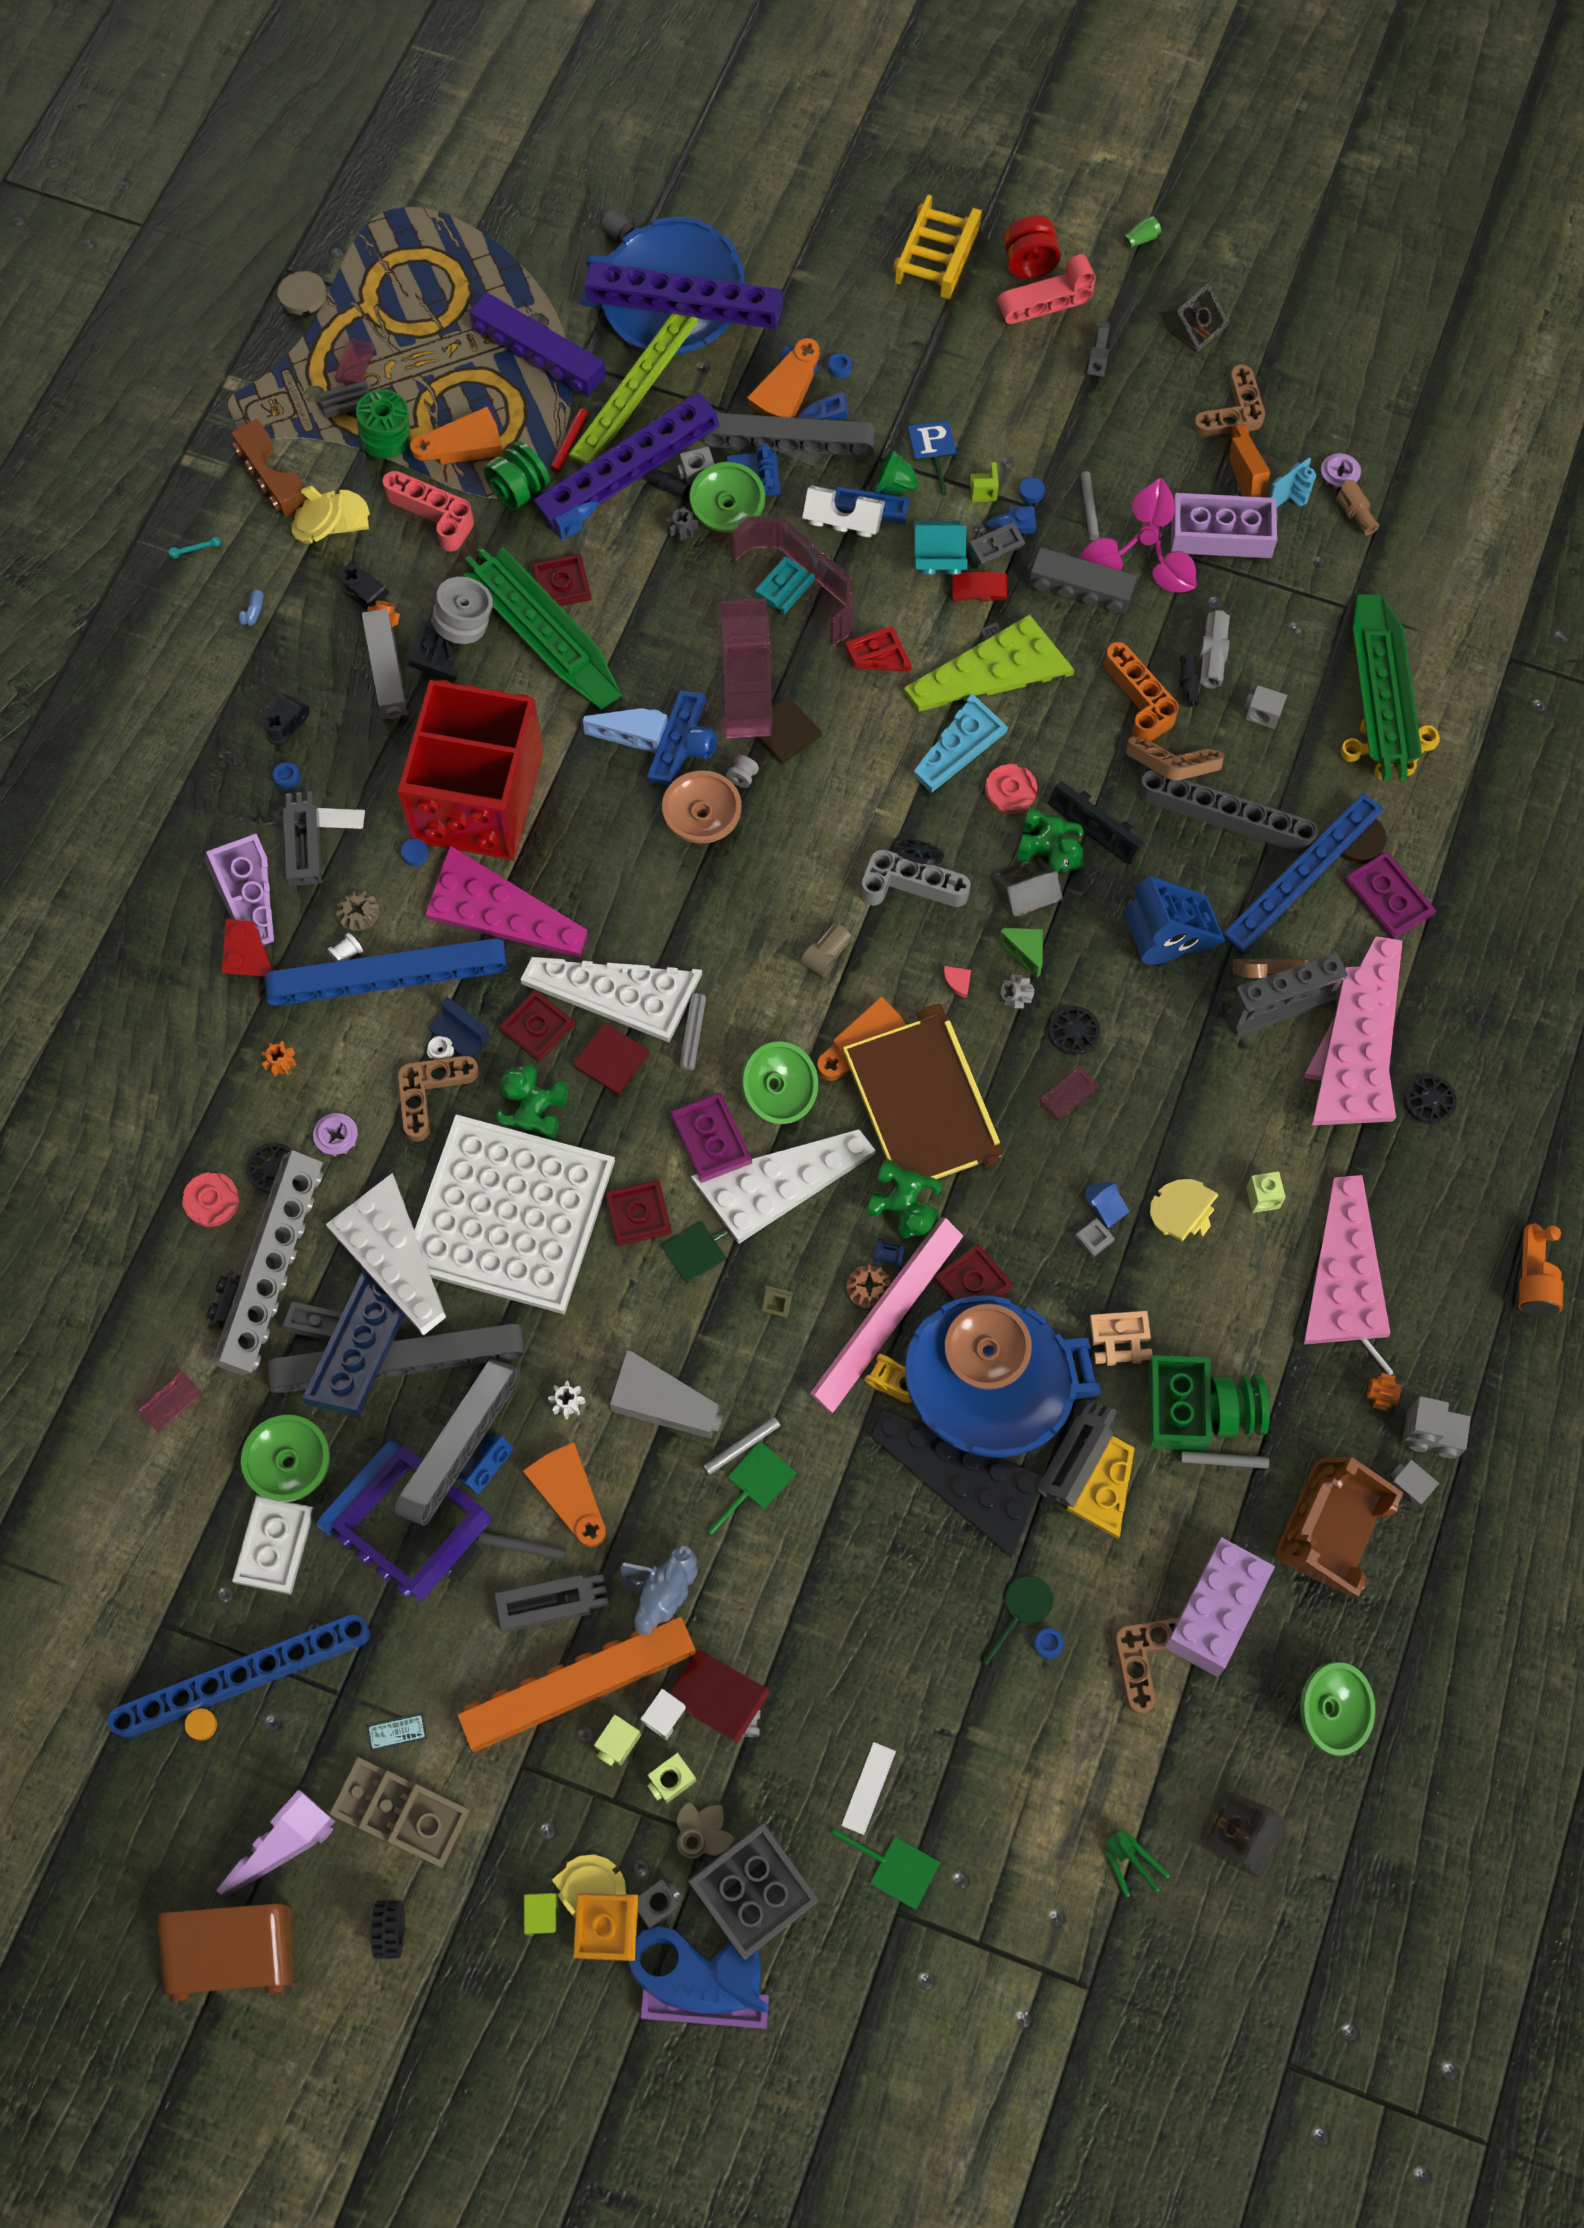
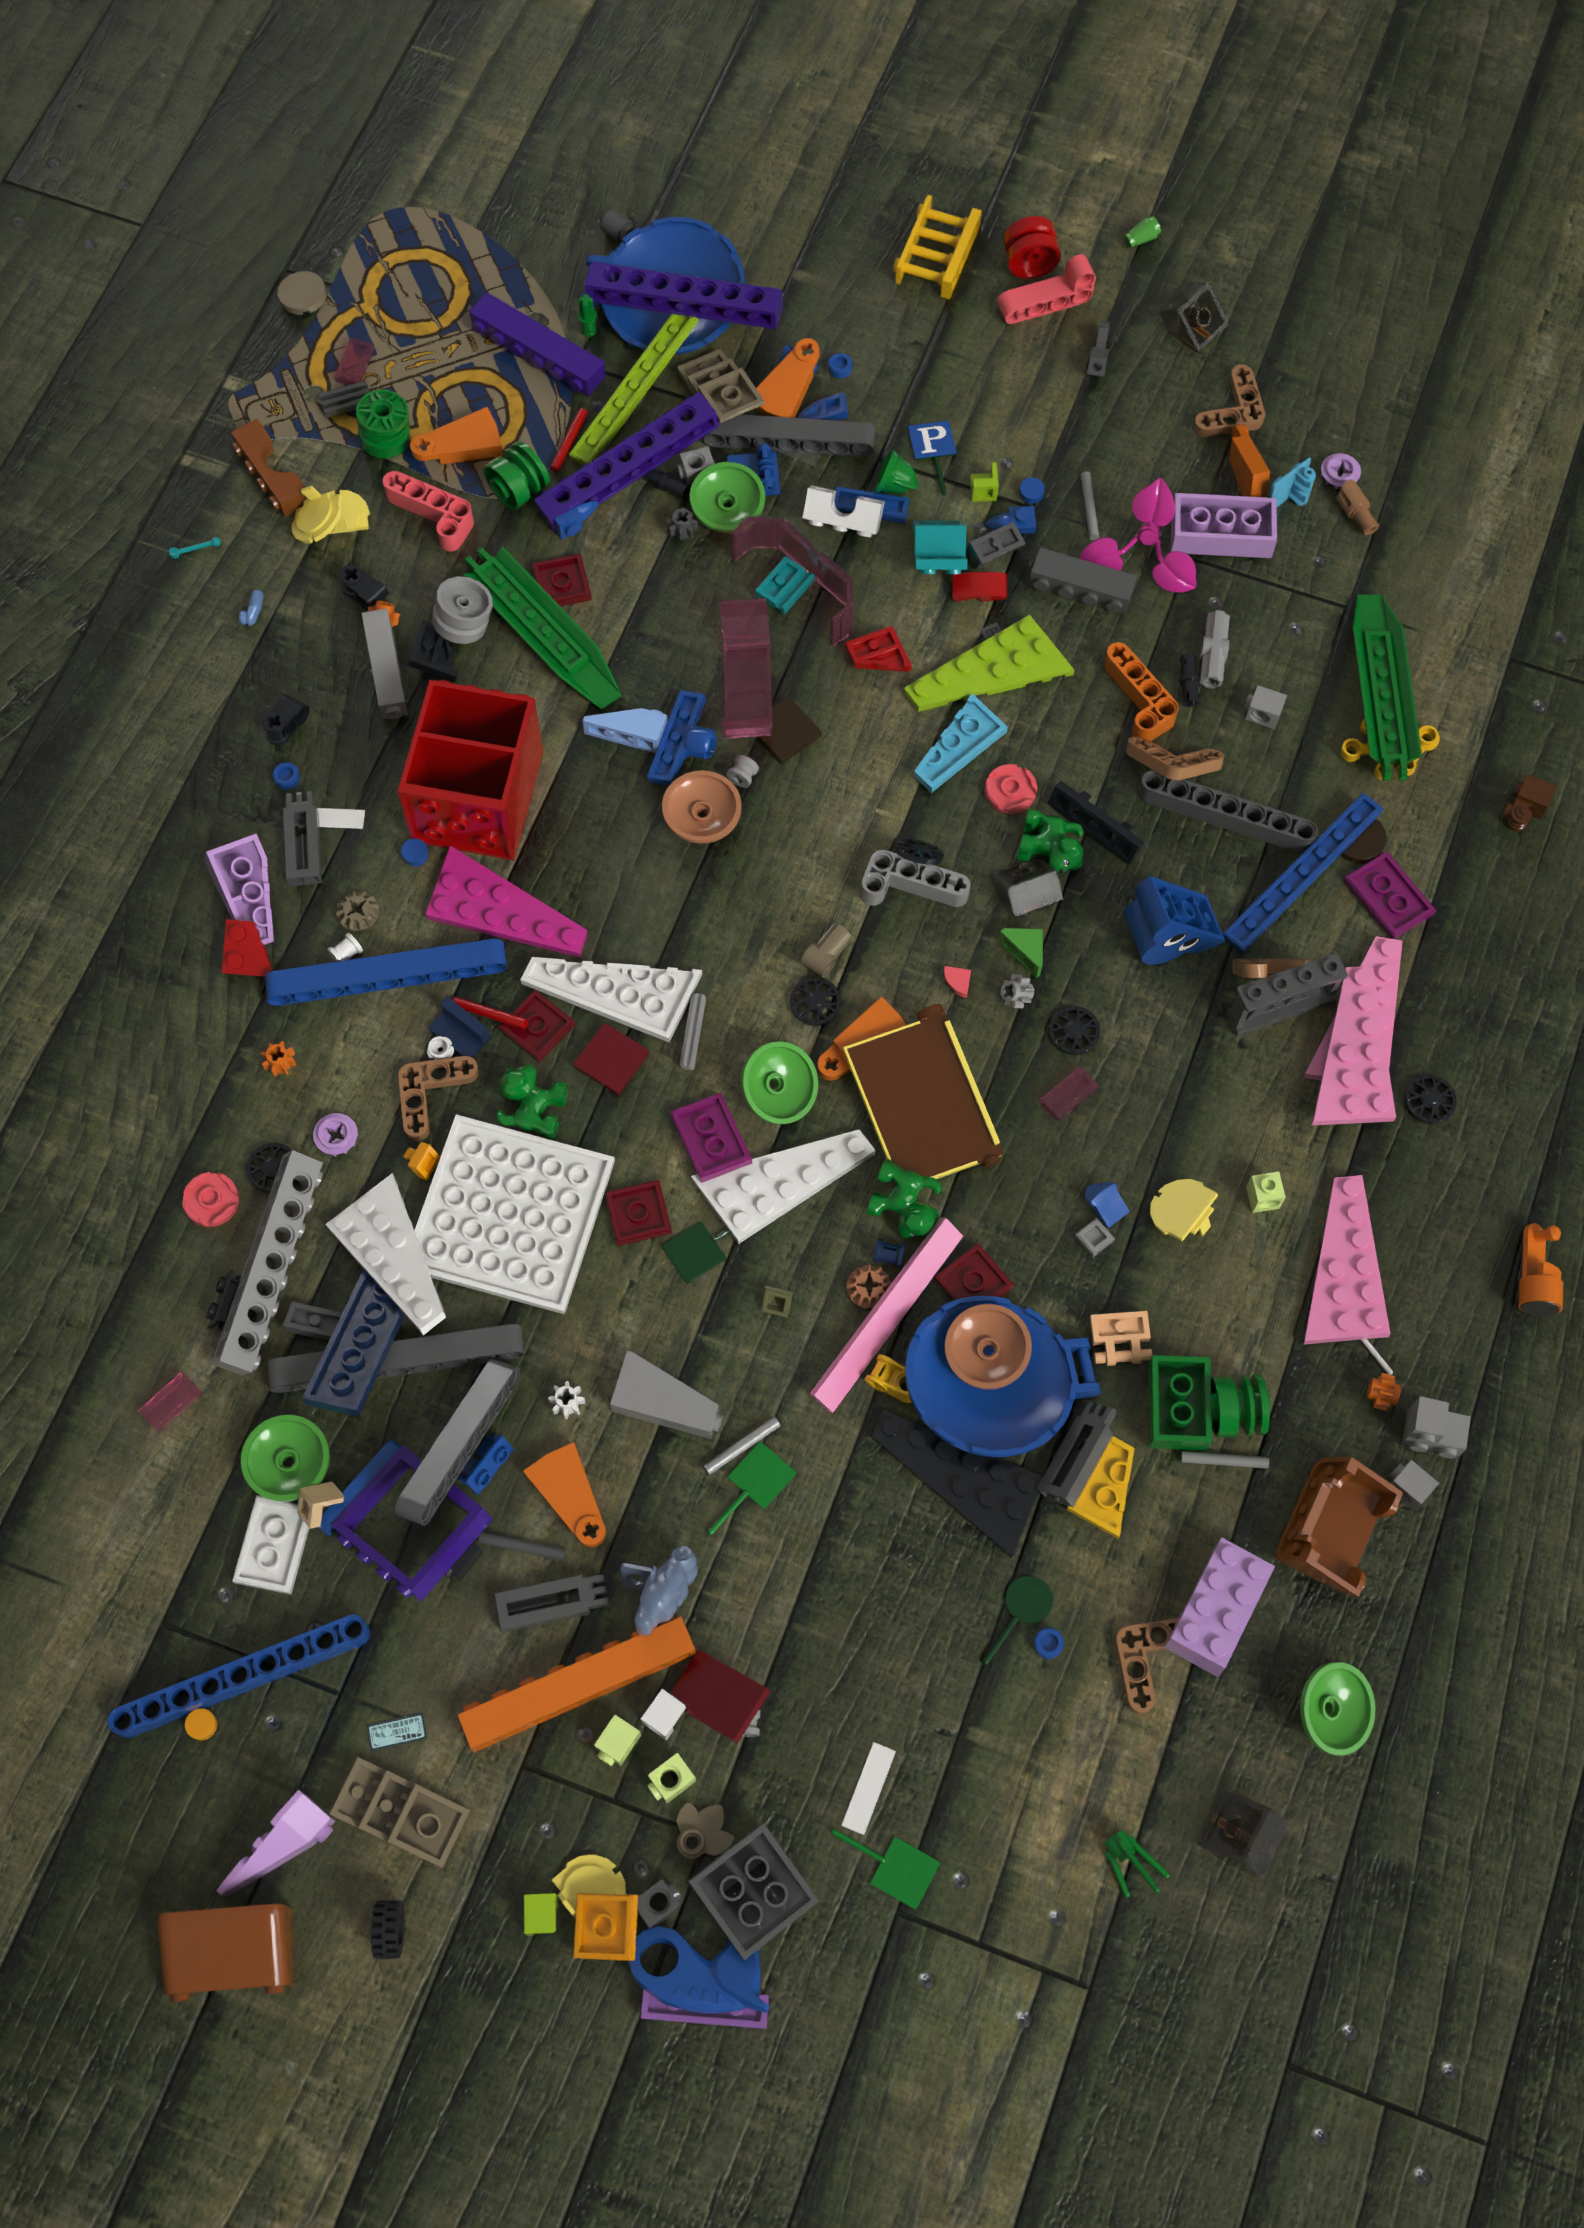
none -> tan panel [297,1482,344,1529]
none -> light orange tile [403,1142,440,1181]
none -> red bar [453,997,528,1029]
none -> green axle [577,294,597,337]
none -> dark tan slope [677,349,765,423]
none -> black wheel [790,977,841,1026]
none -> reddish brown brick [1502,774,1557,832]

